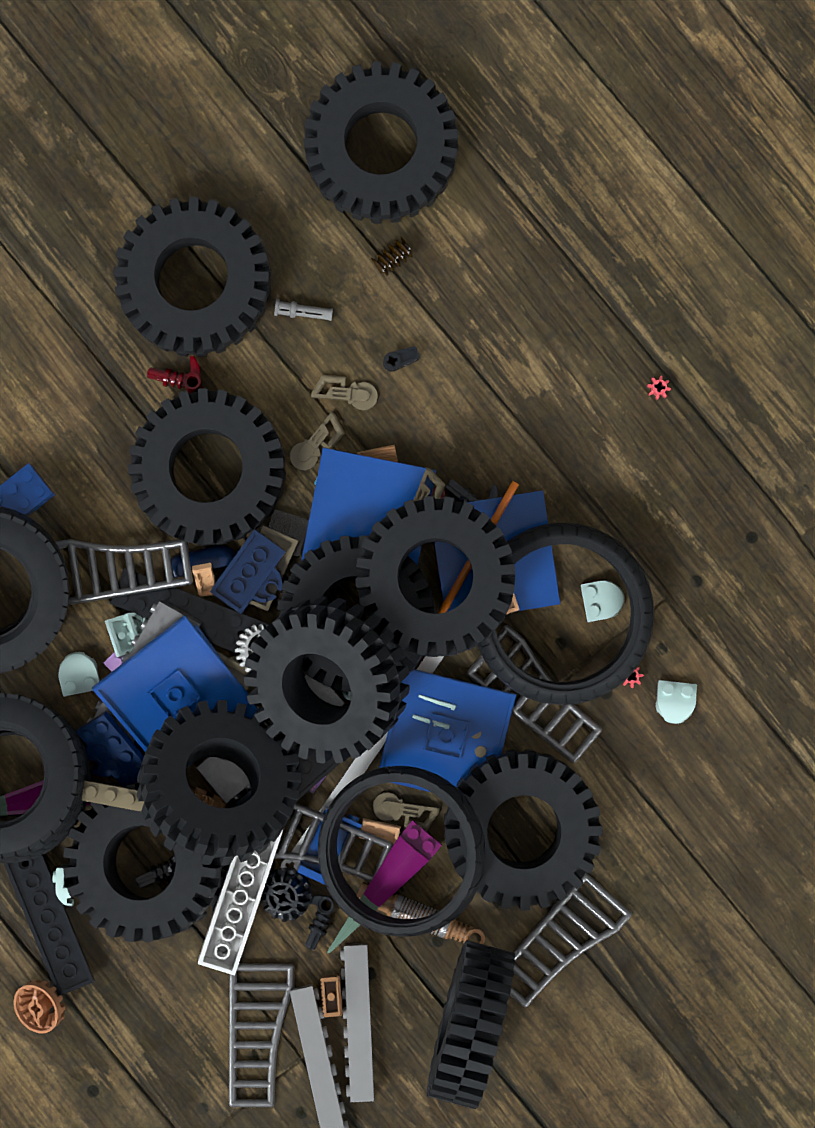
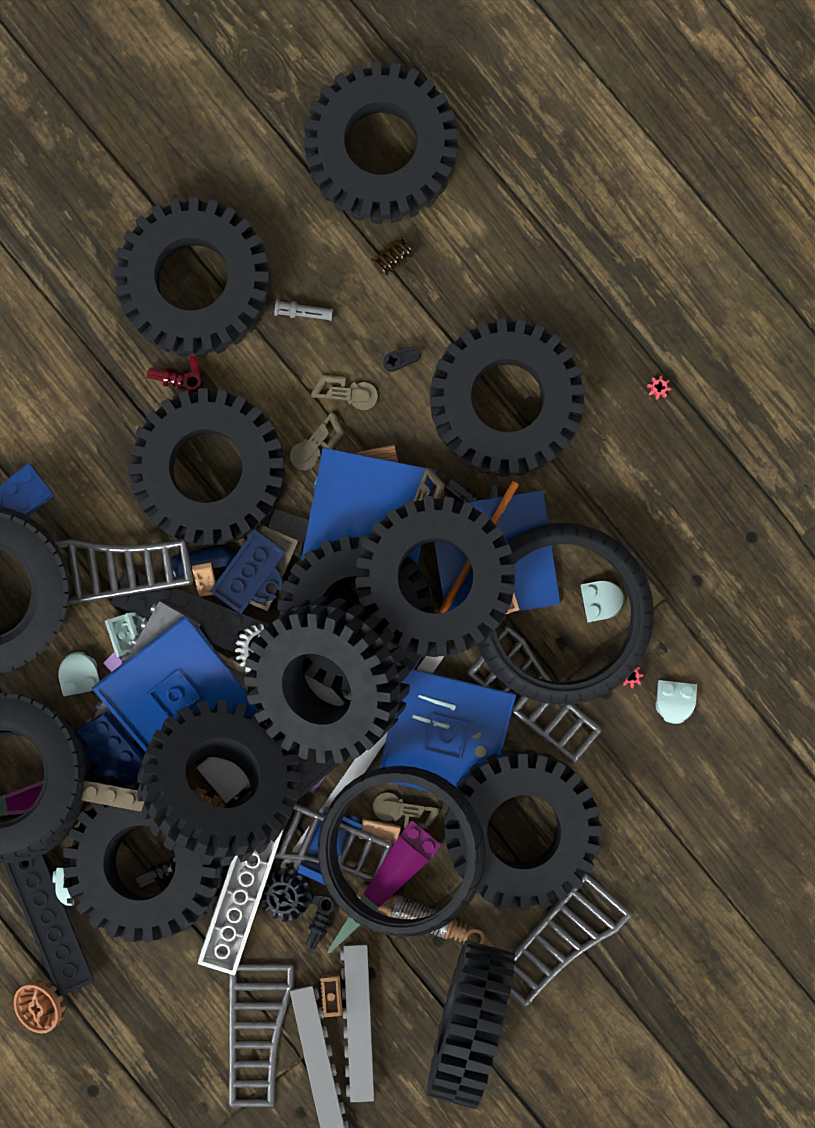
none -> black tyre [430,318,586,477]

